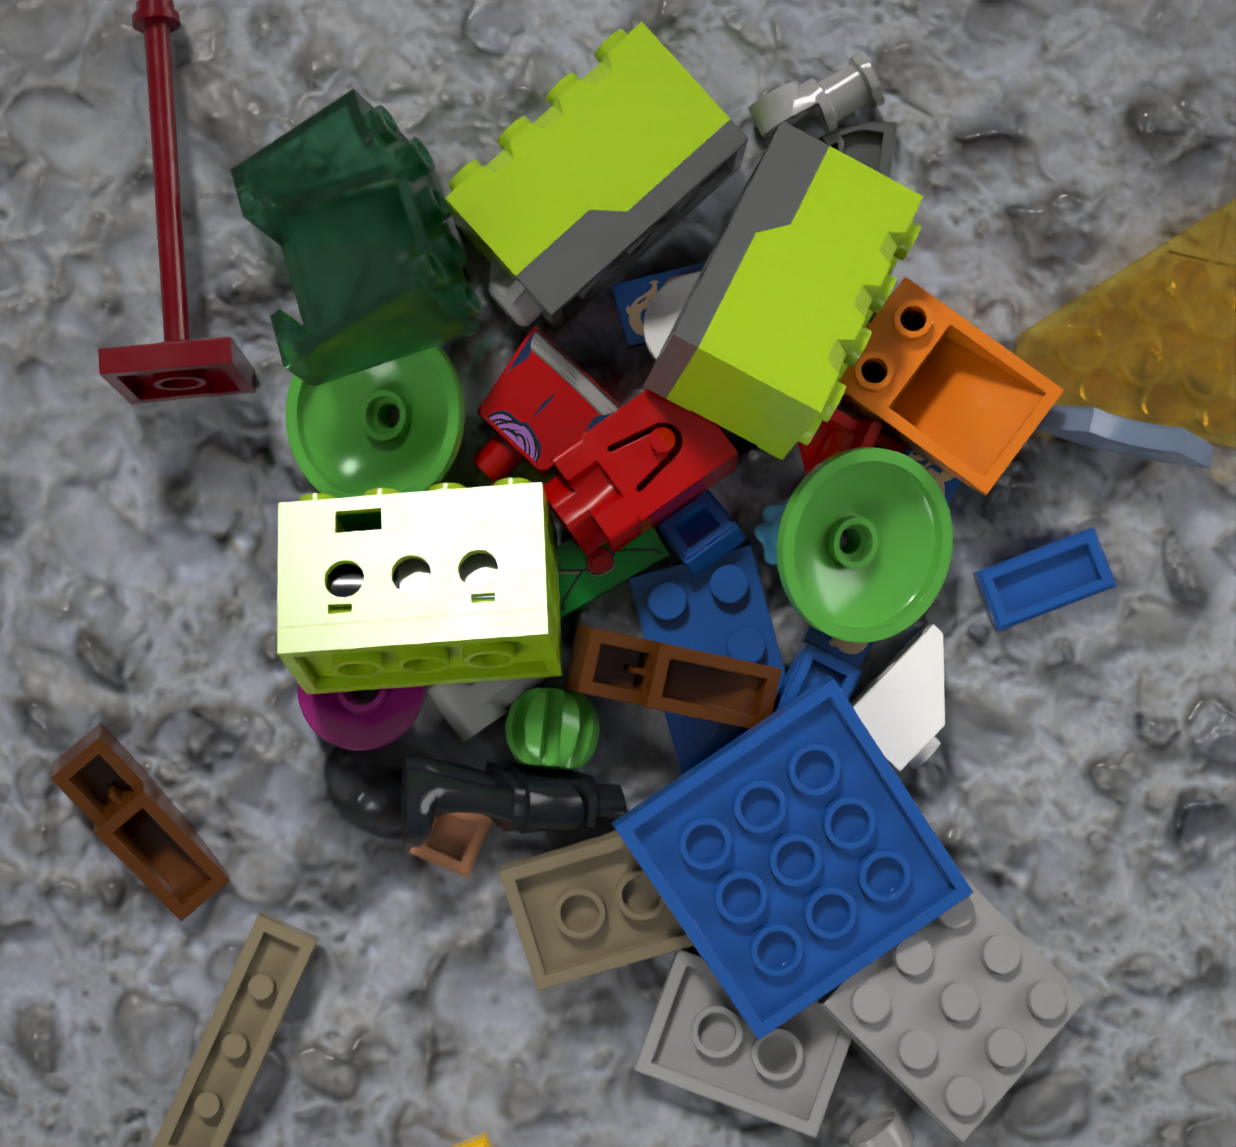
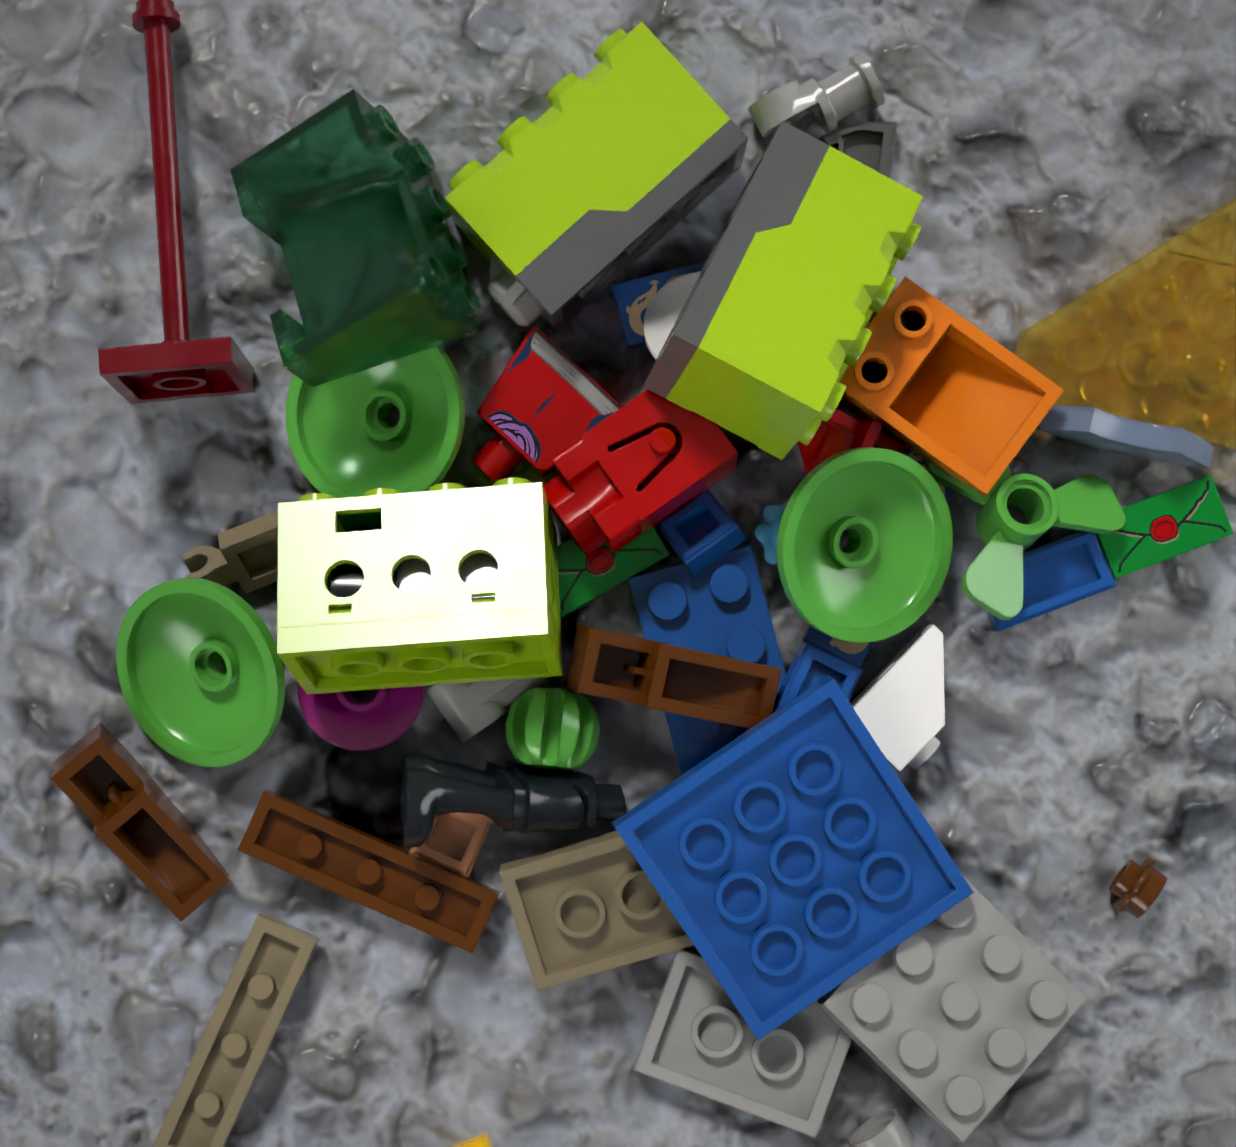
none -> bright green dish [116,577,285,767]
none -> dark tan plate [182,510,278,594]
none -> reddish brown plate [238,790,500,954]
none -> bright green piece [925,459,1126,620]
none -> green tile [1097,475,1234,579]
none -> reddish brown plate [1109,858,1167,918]

